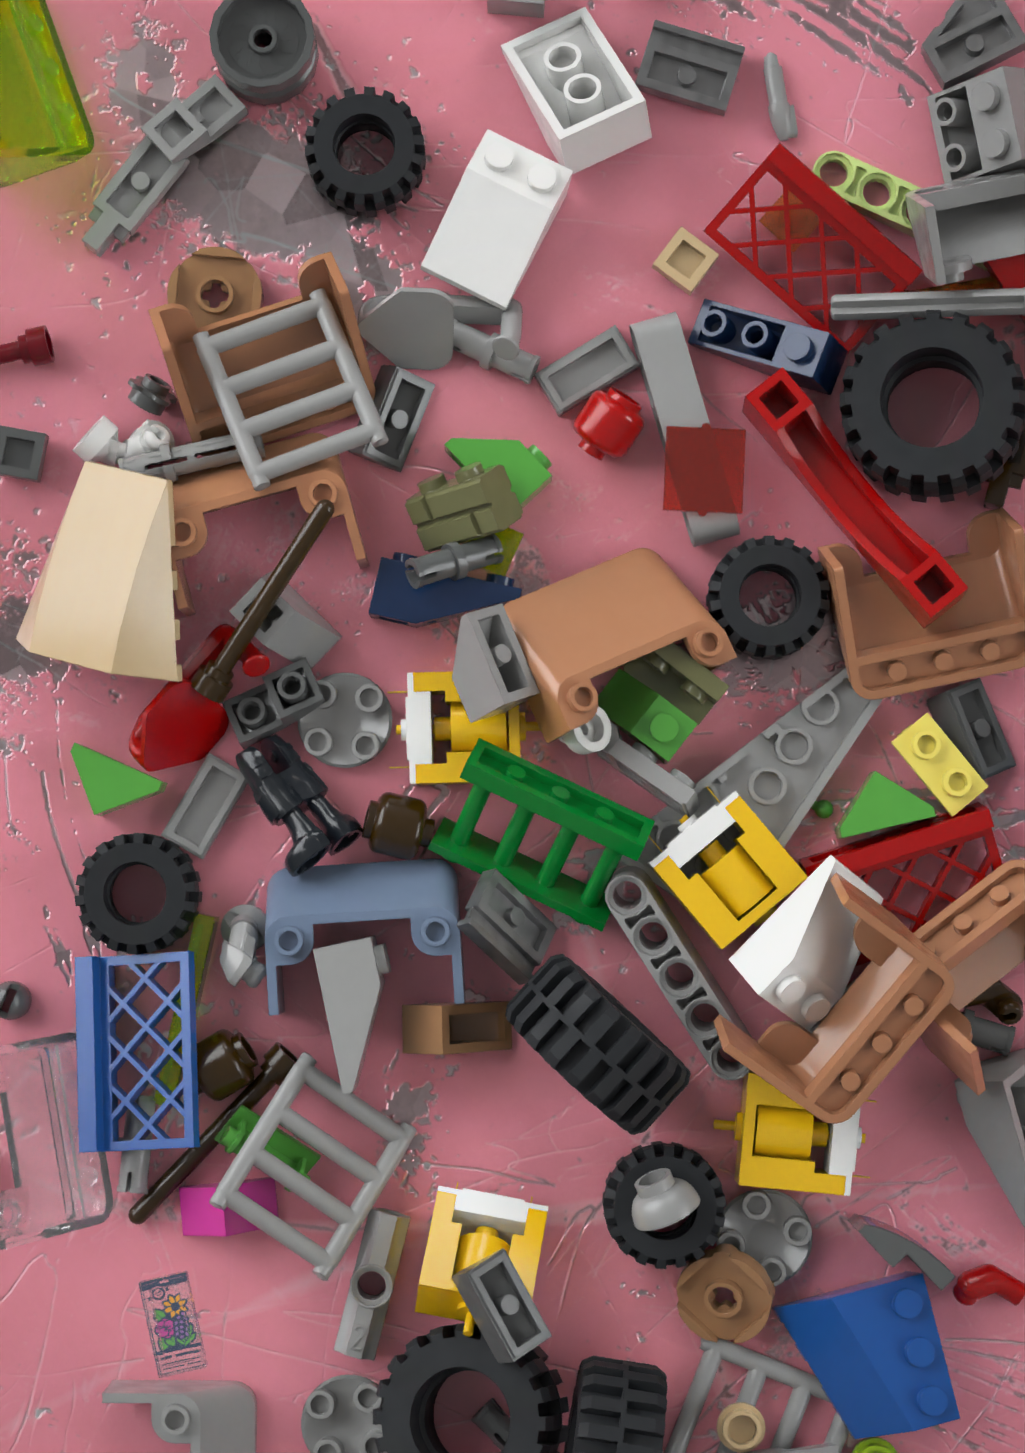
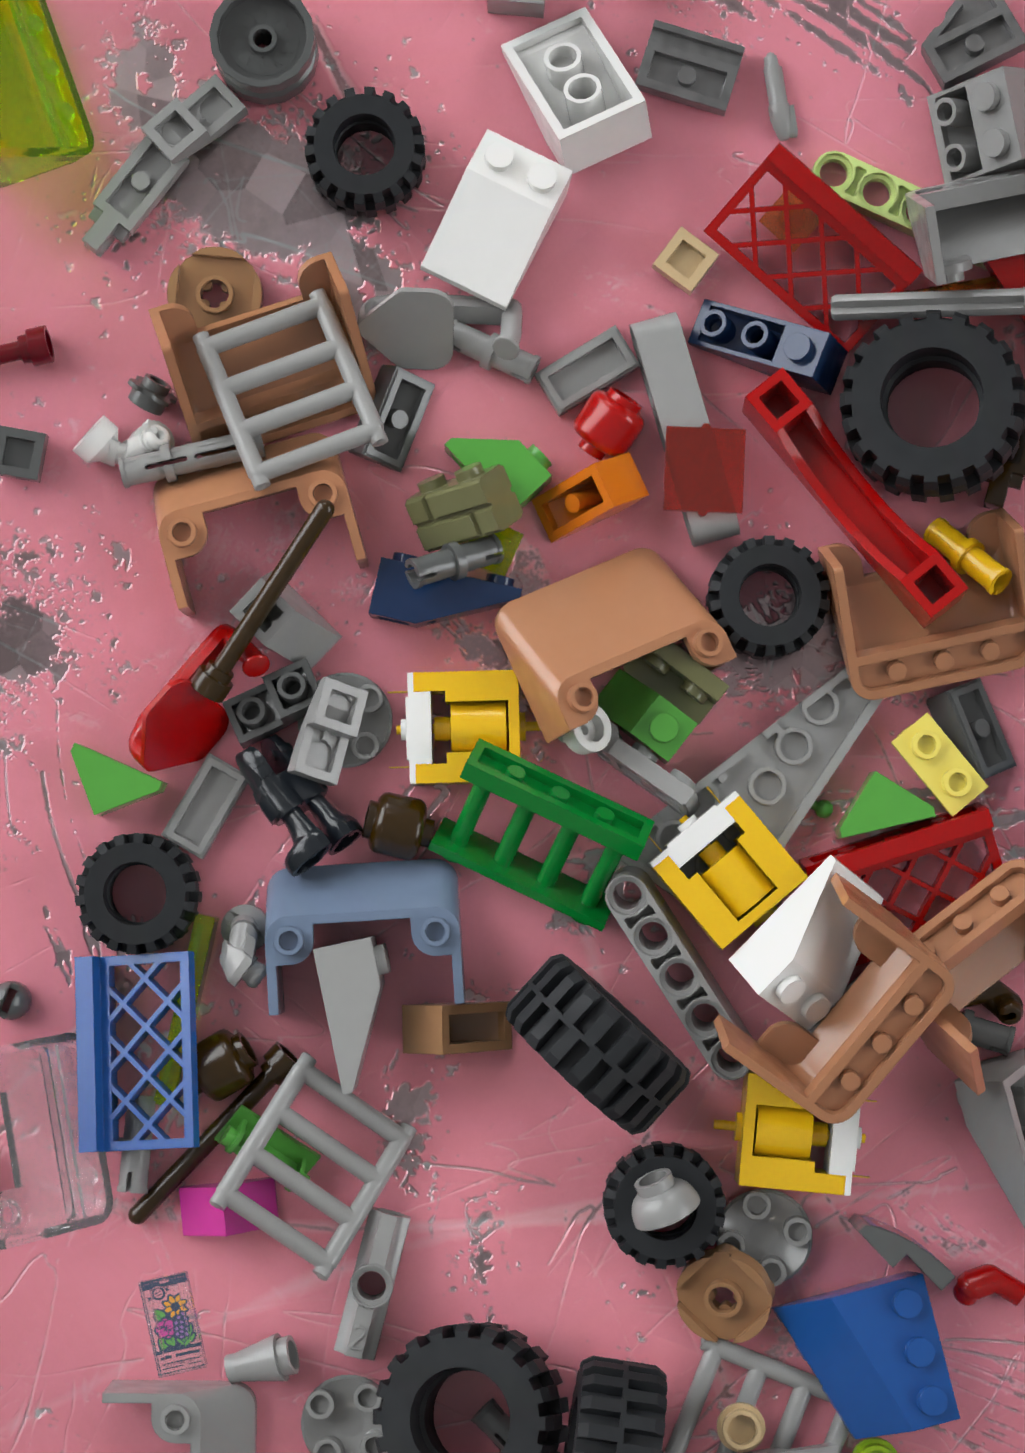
tan wedge [16,461,183,682] -> none
yellow piece [415,1182,549,1337] -> none
light grey slope [452,603,540,723] -> none
dark grey slope [452,1248,552,1364] -> none
flat silver plate [457,868,557,985] -> none
none -> light grey cone [224,1333,300,1384]
none -> light grey slope [287,677,369,786]
none -> orange slope [531,452,649,543]
none -> yellow pin [923,517,1012,595]

